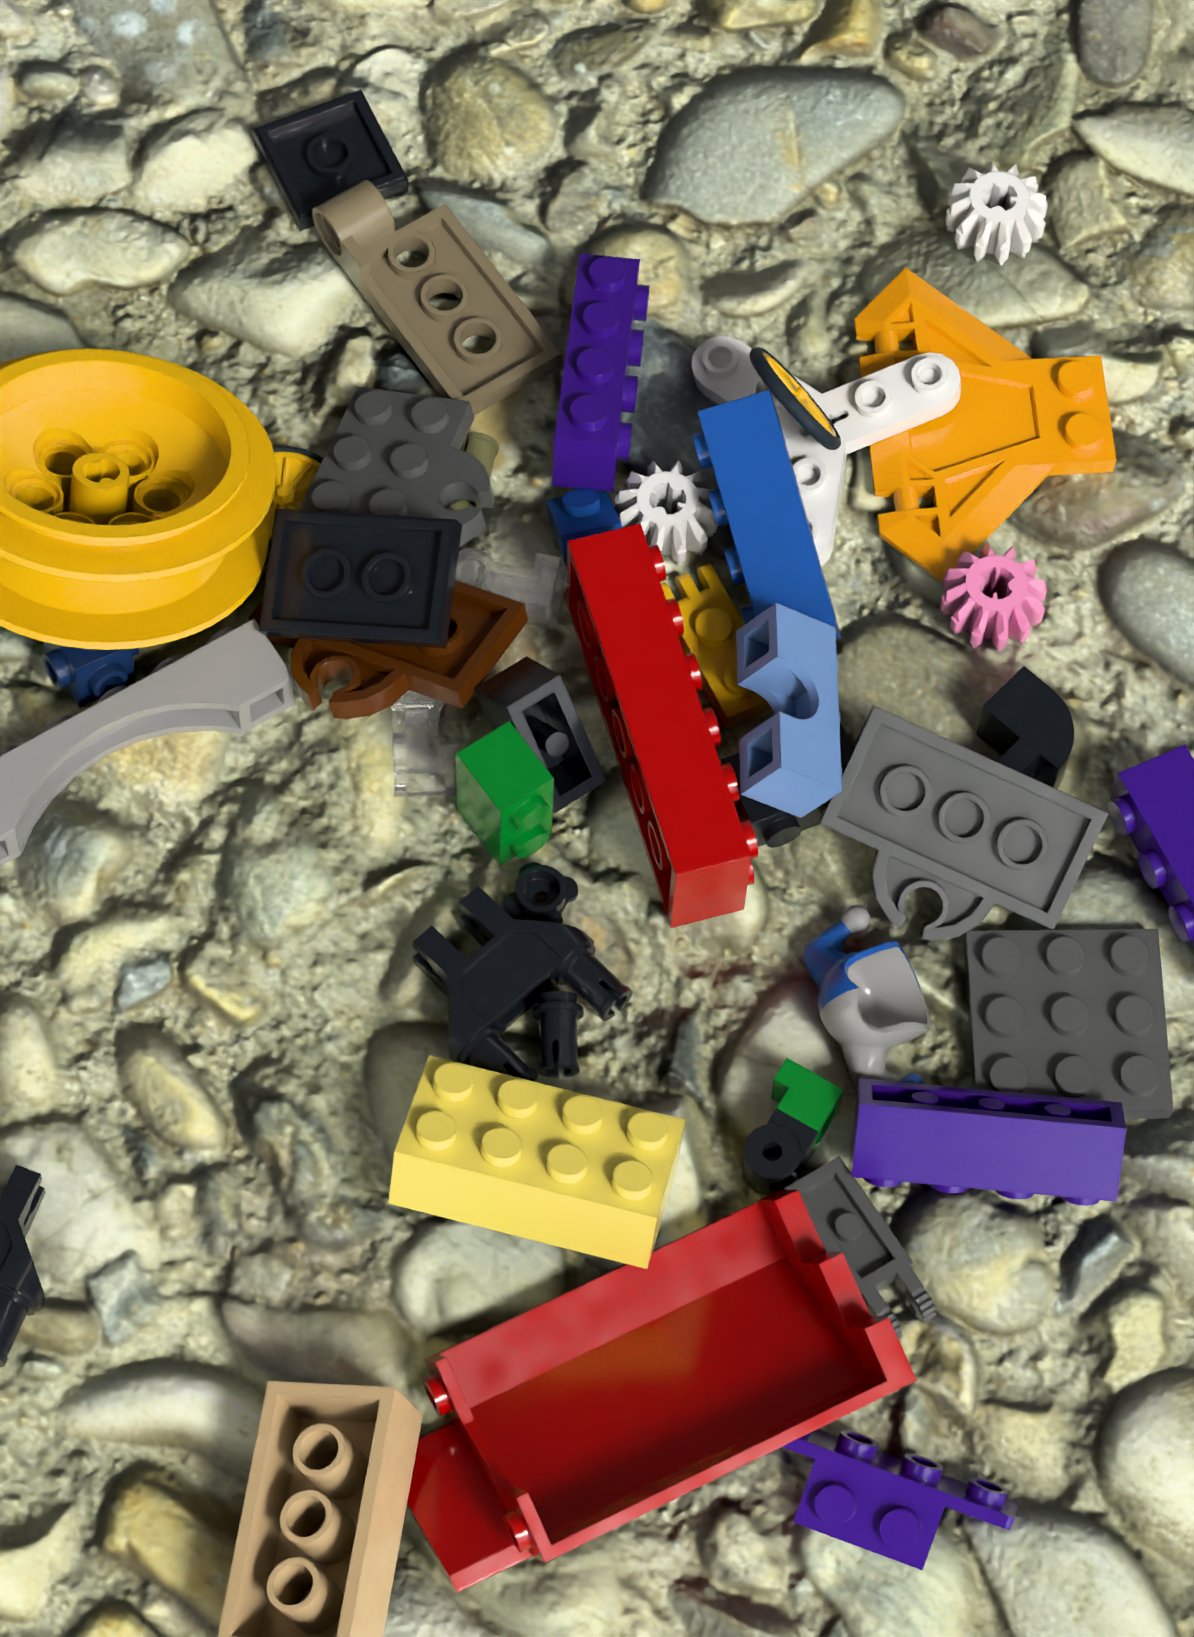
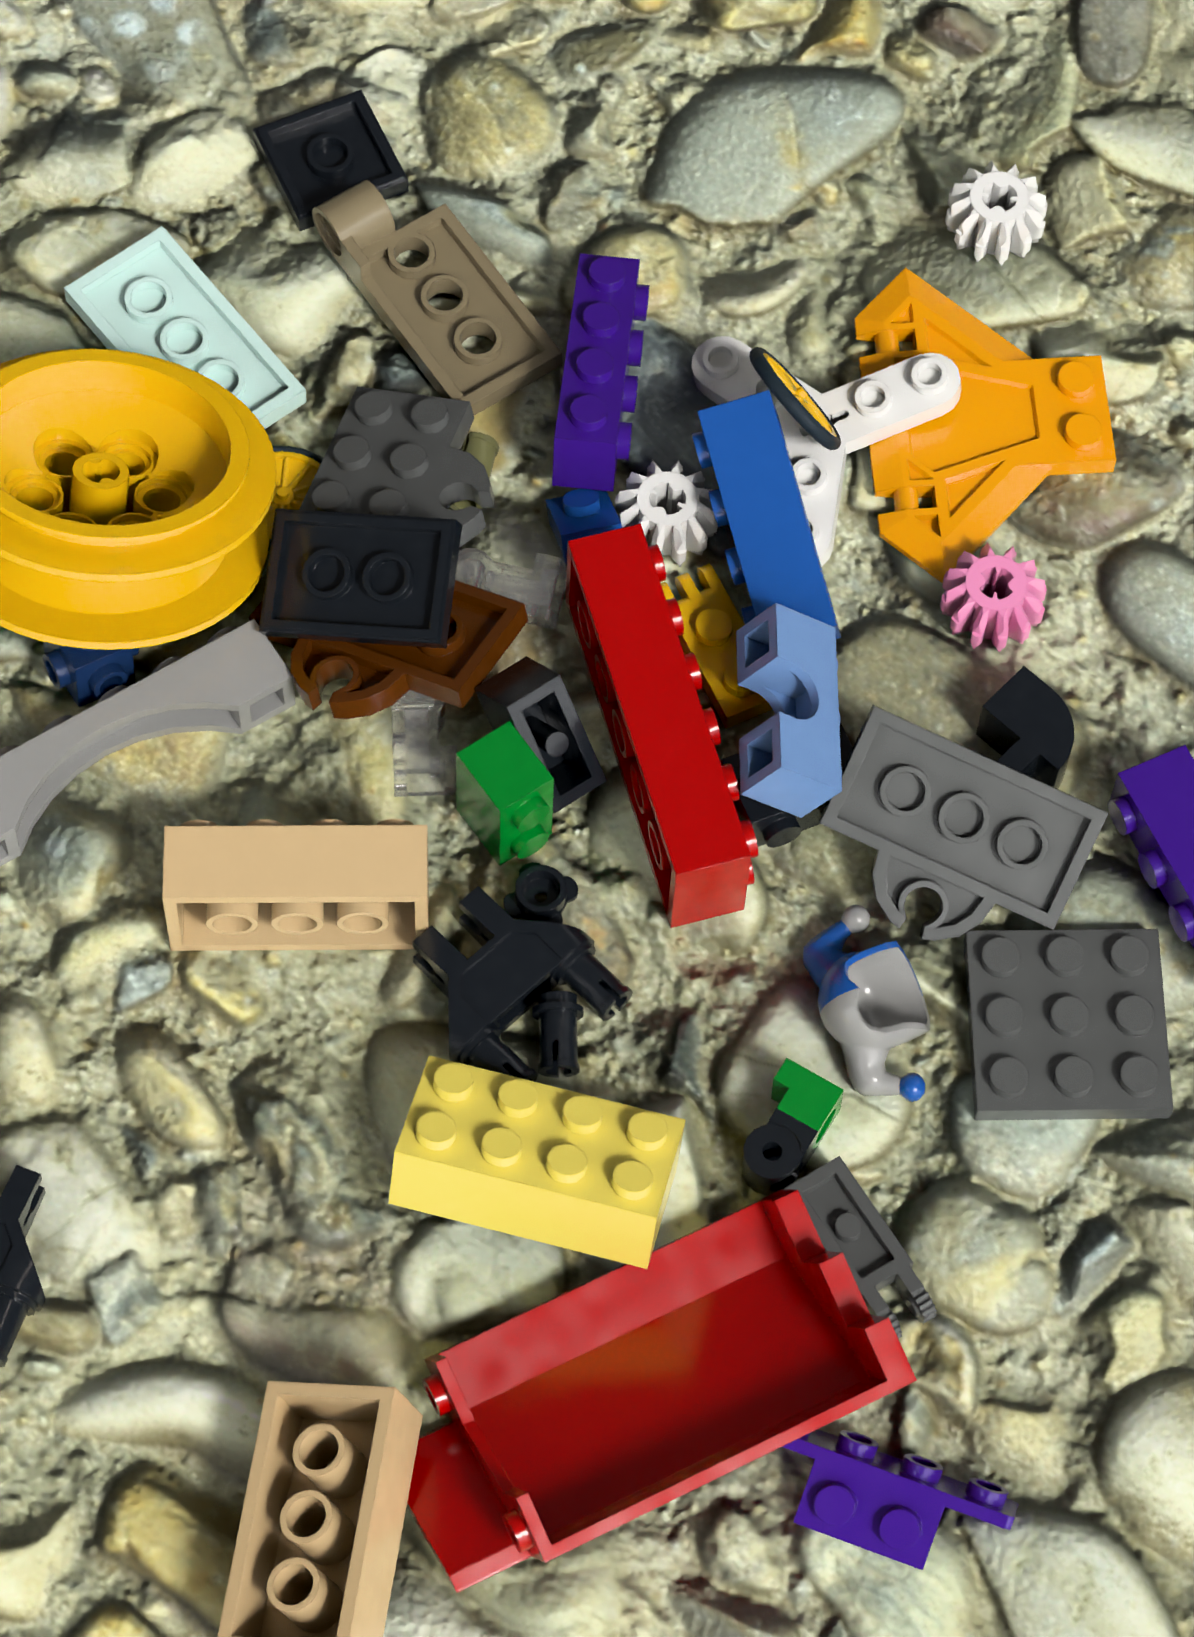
dark purple brick [851,1078,1127,1206] -> none
none -> light aqua plate [64,226,307,429]
none -> tan brick [162,819,429,951]

